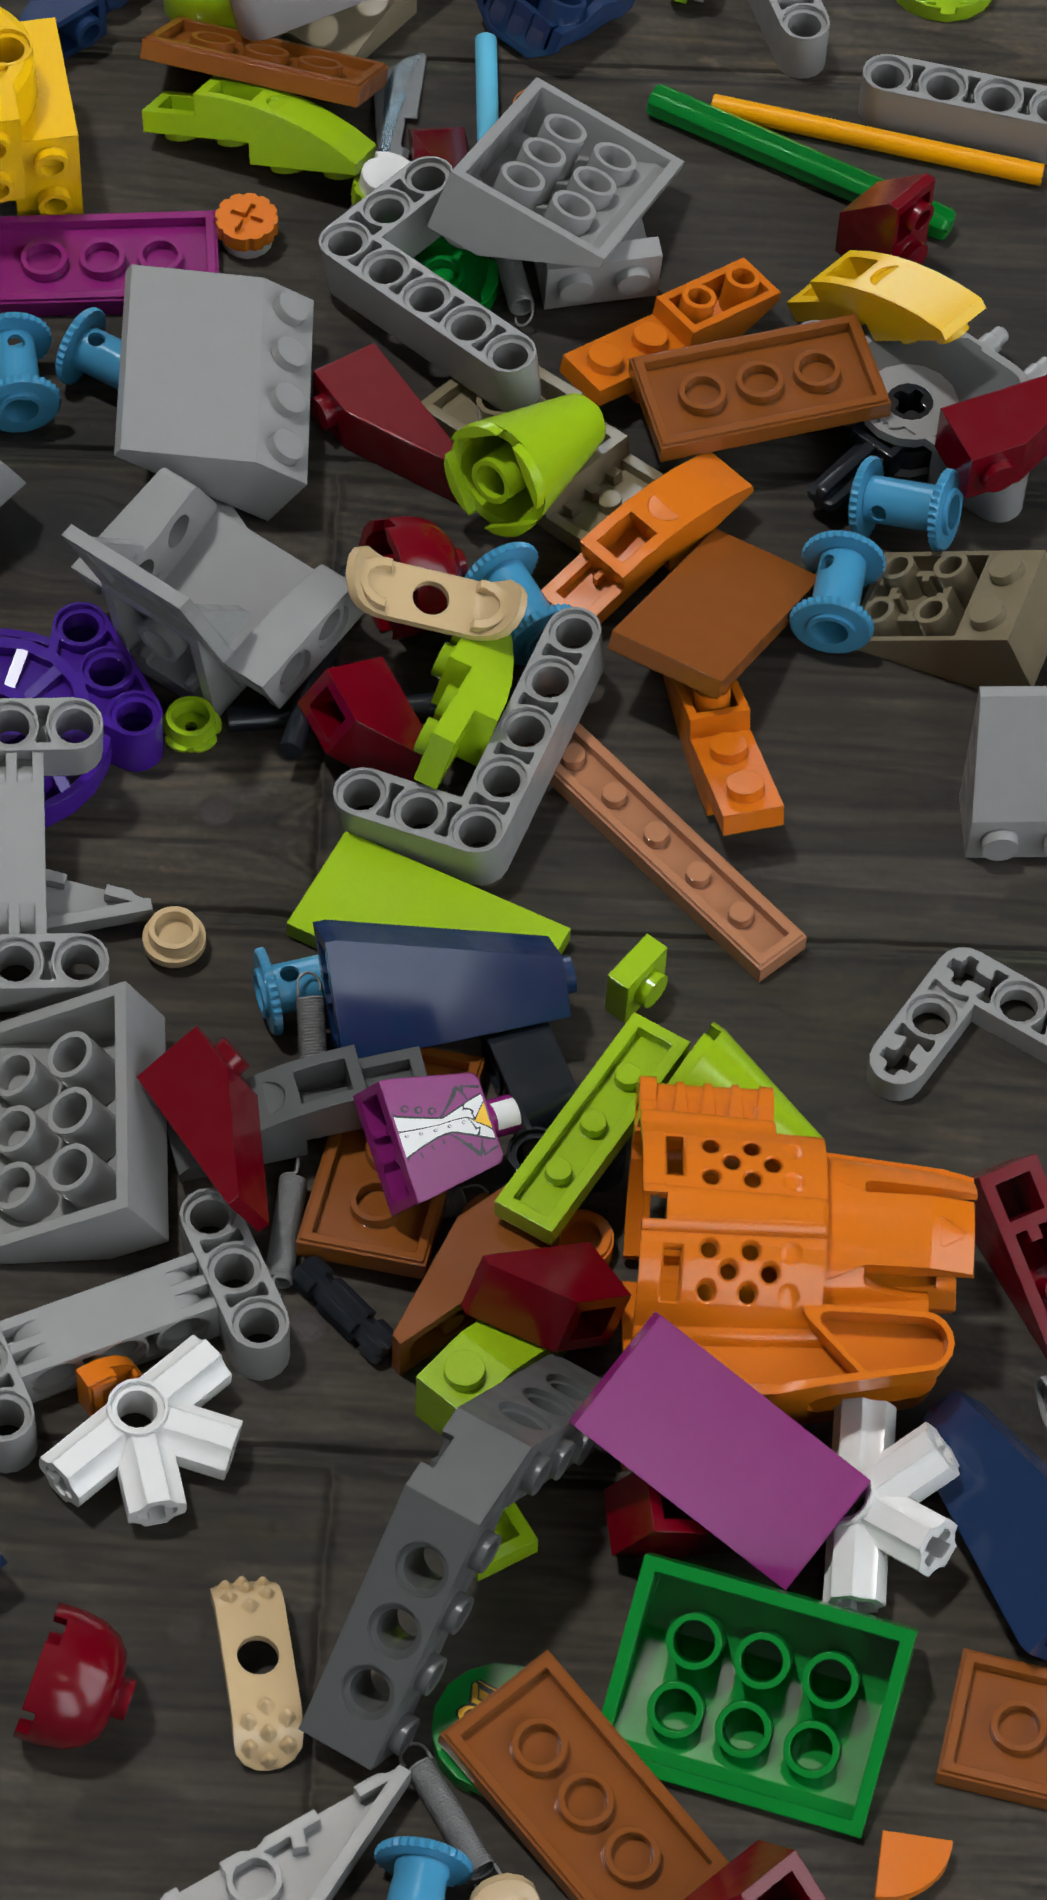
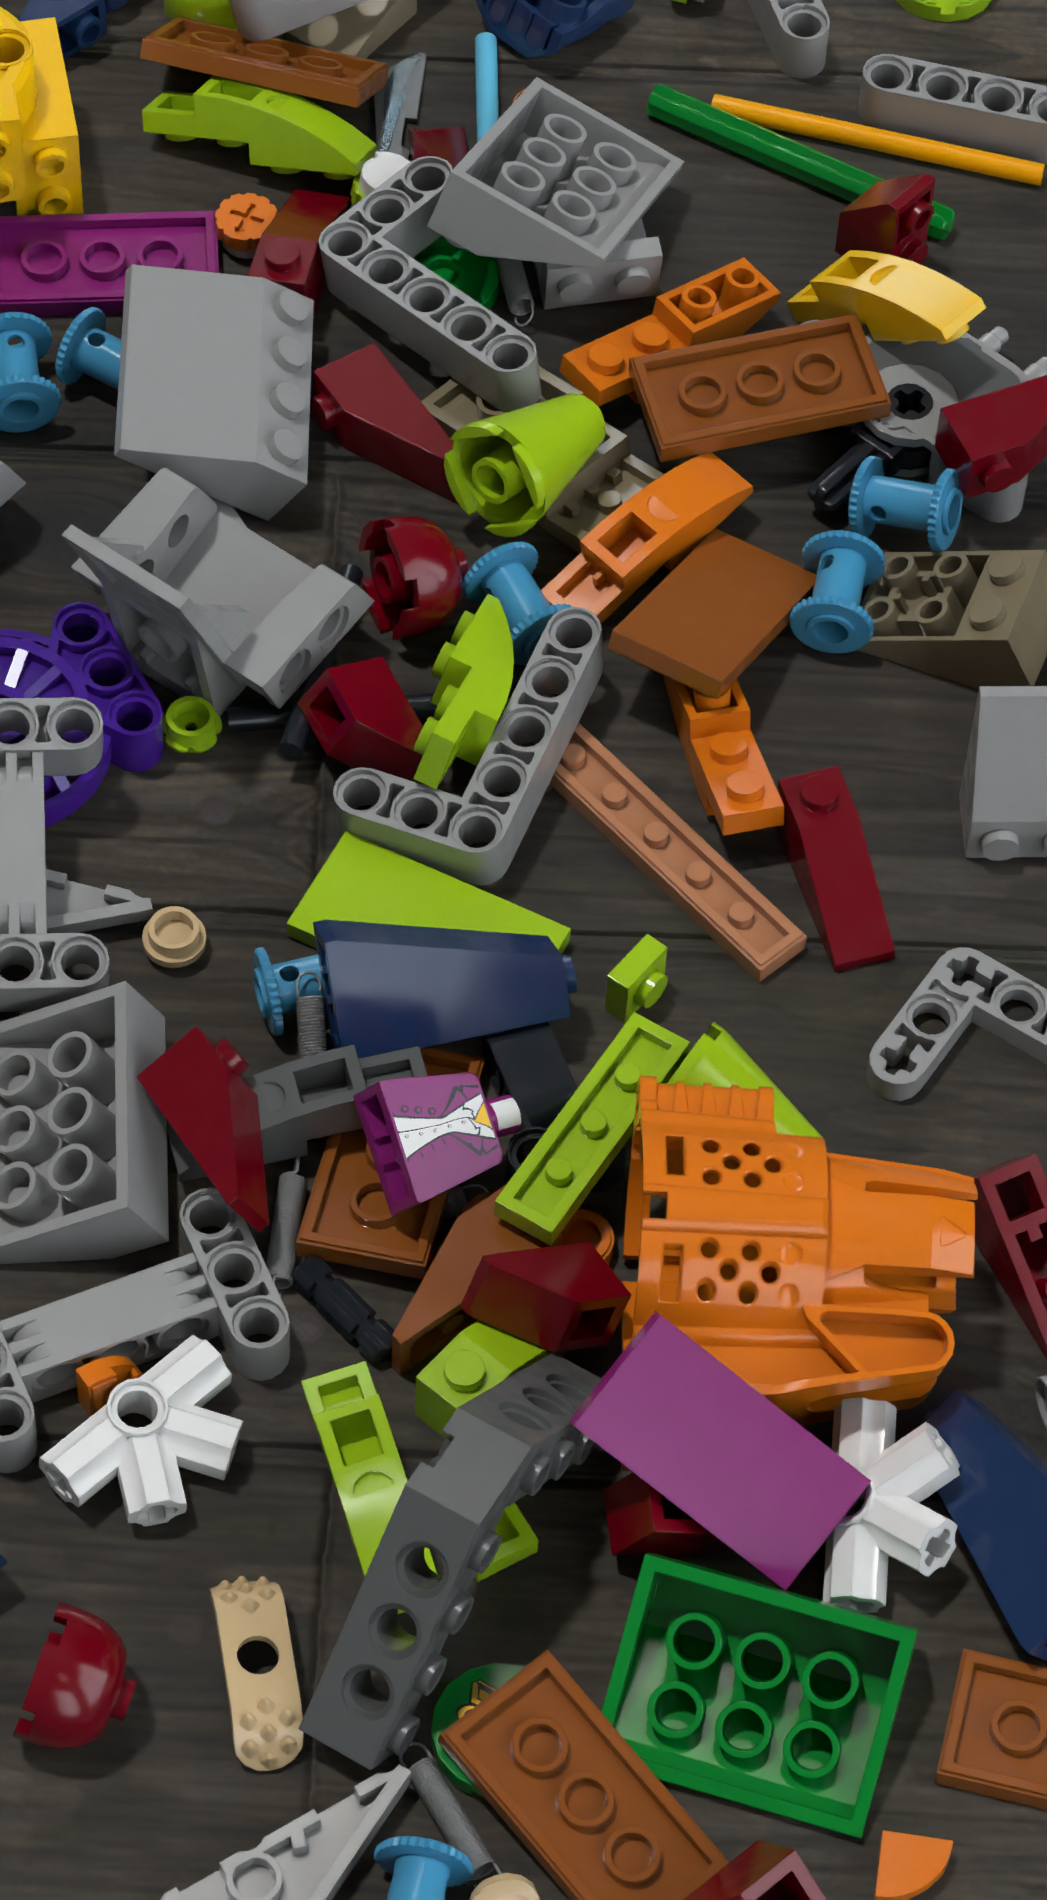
tan piece [346,546,528,641] -> none
none -> dark red slope [248,189,352,320]
none -> lime slope [301,1361,437,1614]
none -> dark red slope [775,765,895,972]

